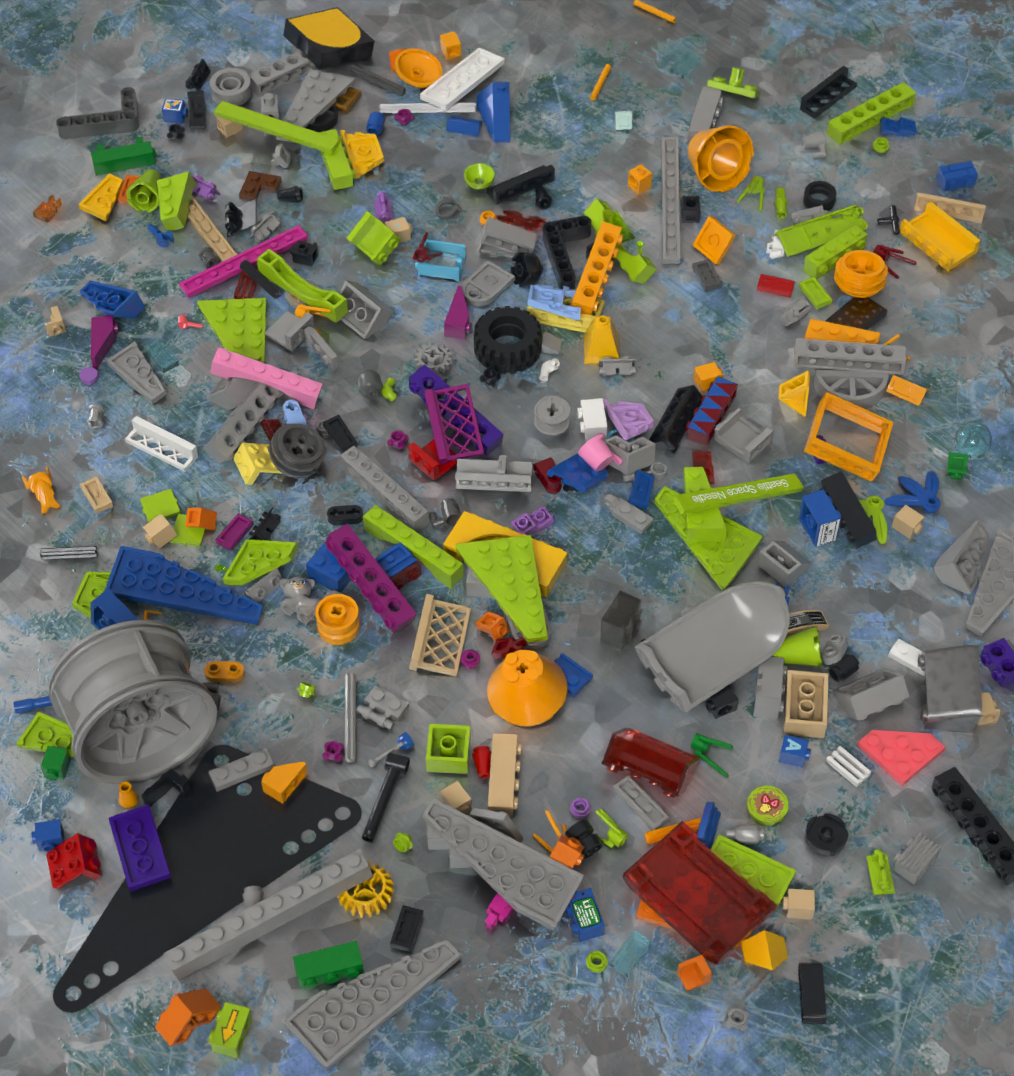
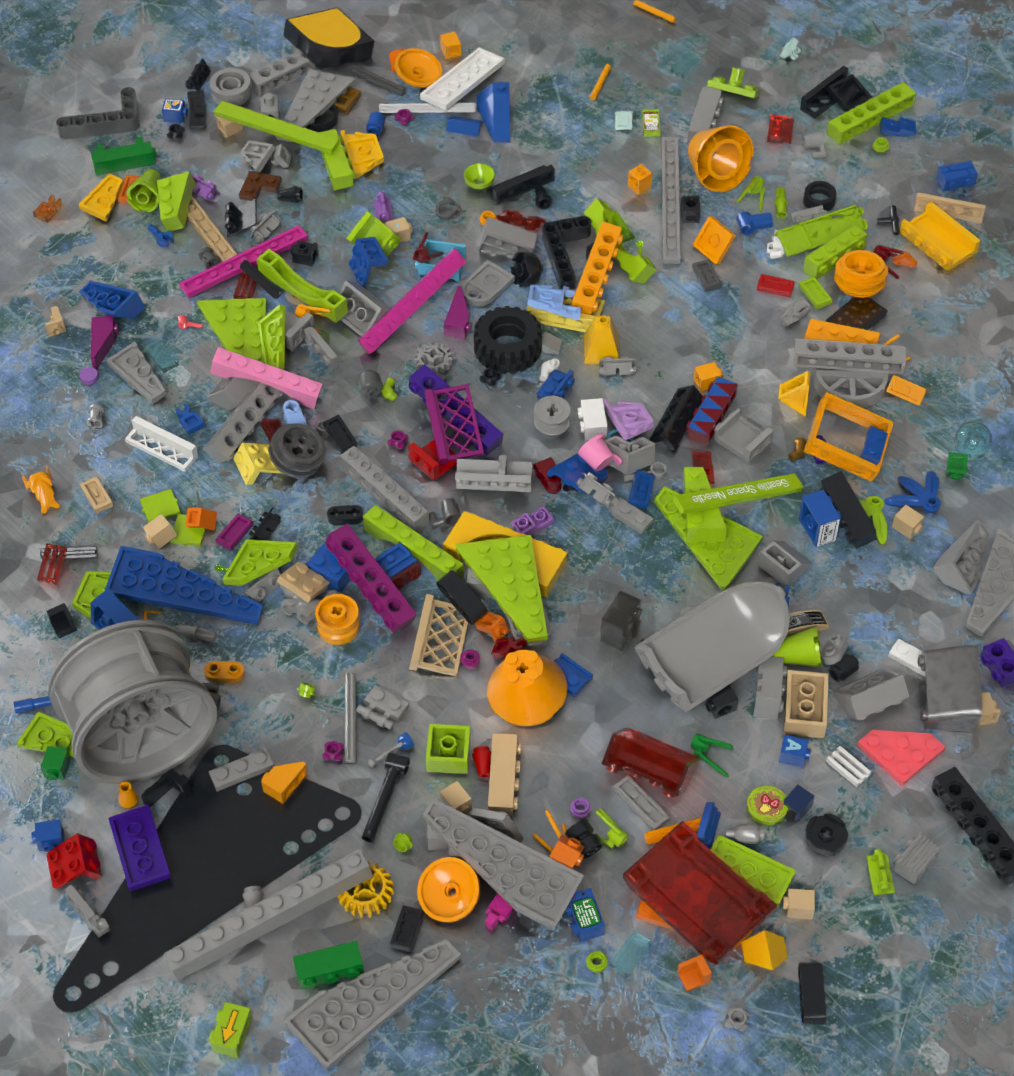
orange brick [155,988,221,1046] -> none
none -> clear red tile [37,543,66,585]
none -> black panel [46,603,77,638]
none -> light grey hinge [65,885,110,937]
none -> blue plate [176,404,205,435]
none -> light grey axle [177,623,217,643]
none -> light grey wing [240,140,276,173]
none -> lime wing [258,304,285,370]
none -> tan plate [277,561,330,603]
none -> blue bracket [349,237,388,287]
none -> dark pink plate [358,248,466,354]
none -> light orange dish [417,857,480,923]
none -> black beam [436,570,488,625]
none -> blue bracket [537,369,575,399]
none -> light grey hinge [576,472,615,505]
none -> tile [642,109,660,137]
none -> blue piece [736,212,773,235]
none -> clear red plate [767,114,794,145]
none -> light aqua tile [780,38,801,60]
none -> dark blue panel [783,784,815,822]
none -> pearl gold arm [788,437,807,462]
none -> black plate [827,74,873,112]
none -> blue plate [860,426,888,465]
none -> orange tile [892,251,918,268]

